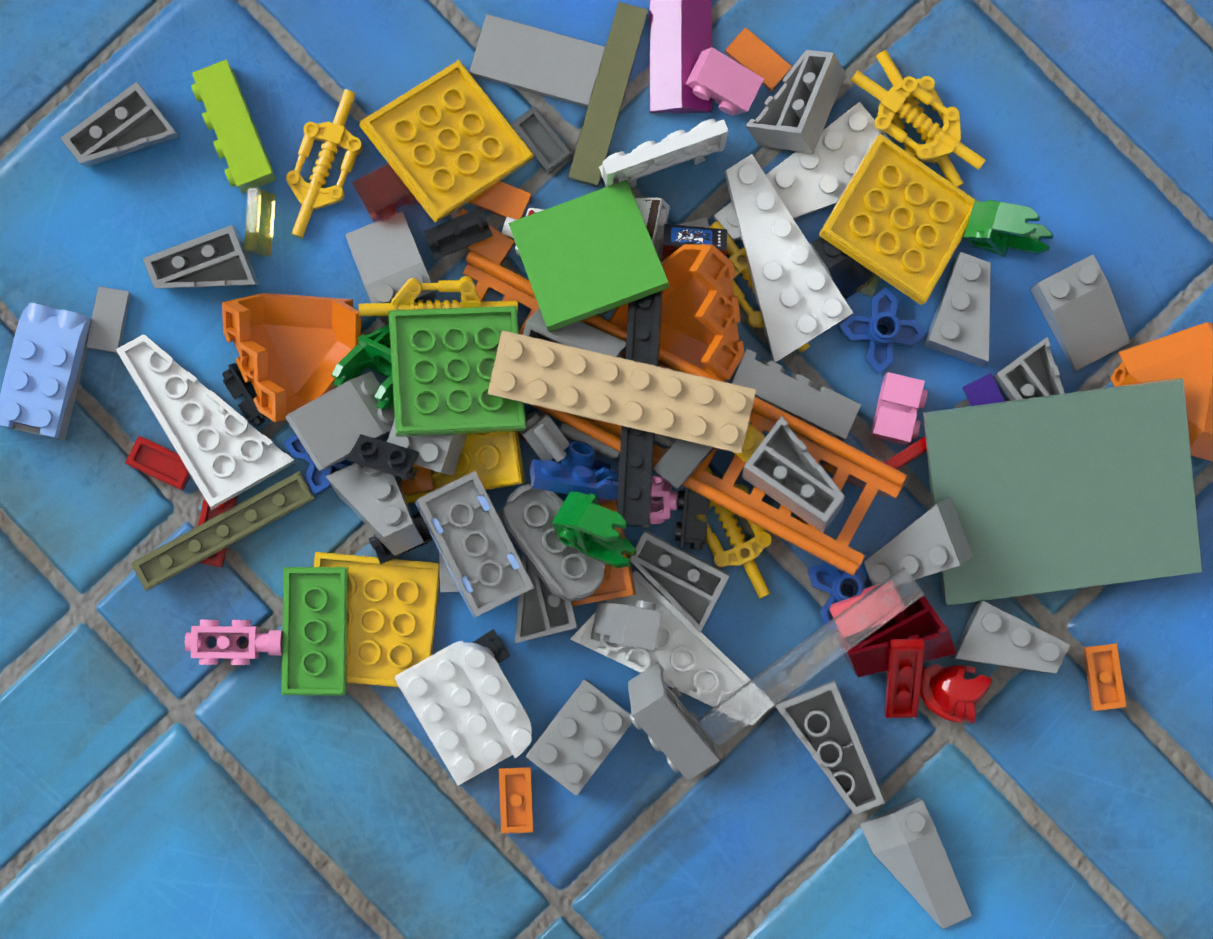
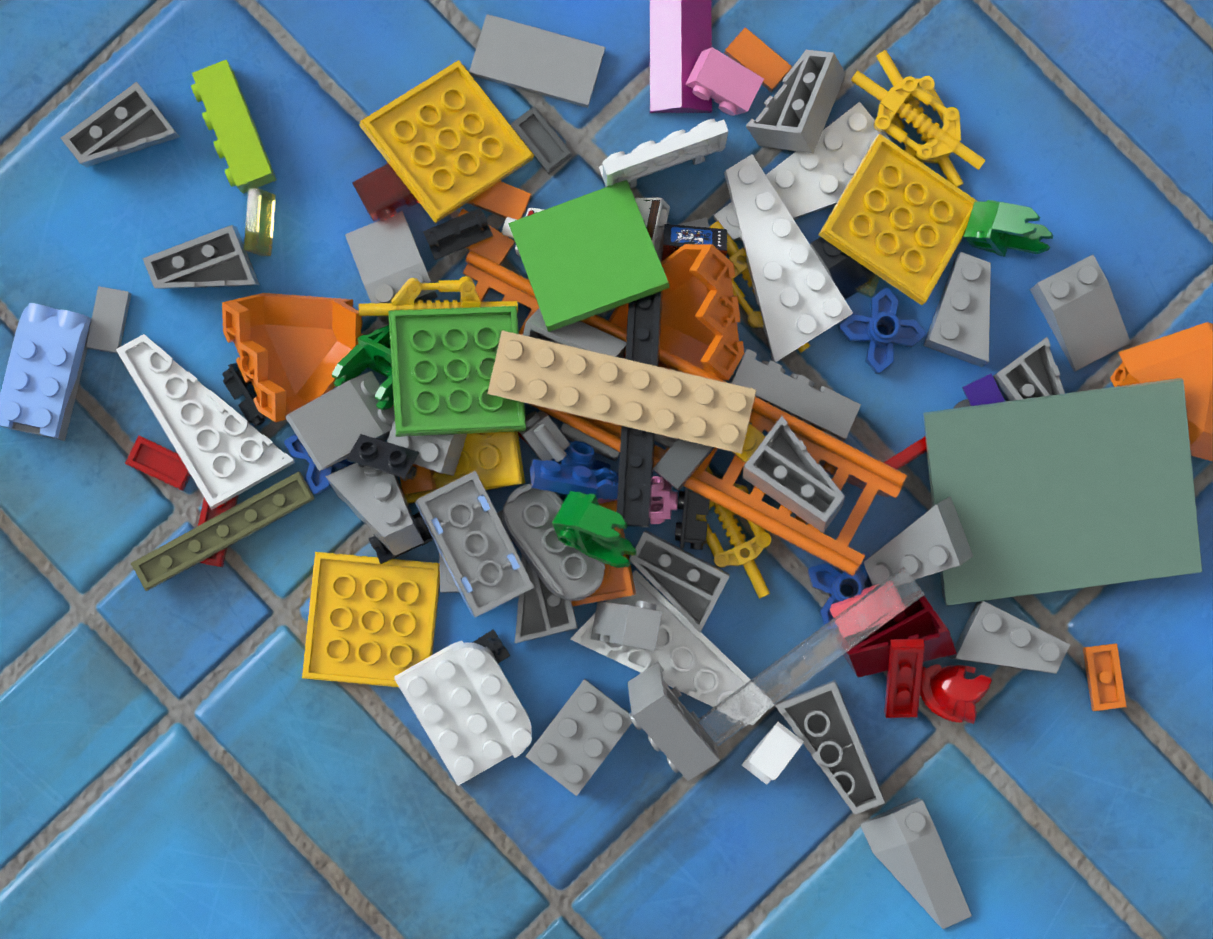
bright pink brick [185,620,282,665] -> none
bright green tile [281,567,349,695] -> none
yellow bar [286,89,363,238] -> none
orange plate [499,767,534,834] -> none
olive tile [568,2,648,187] -> none
bright pink piece [870,372,928,445] -> none
none -> white slope [742,722,804,785]

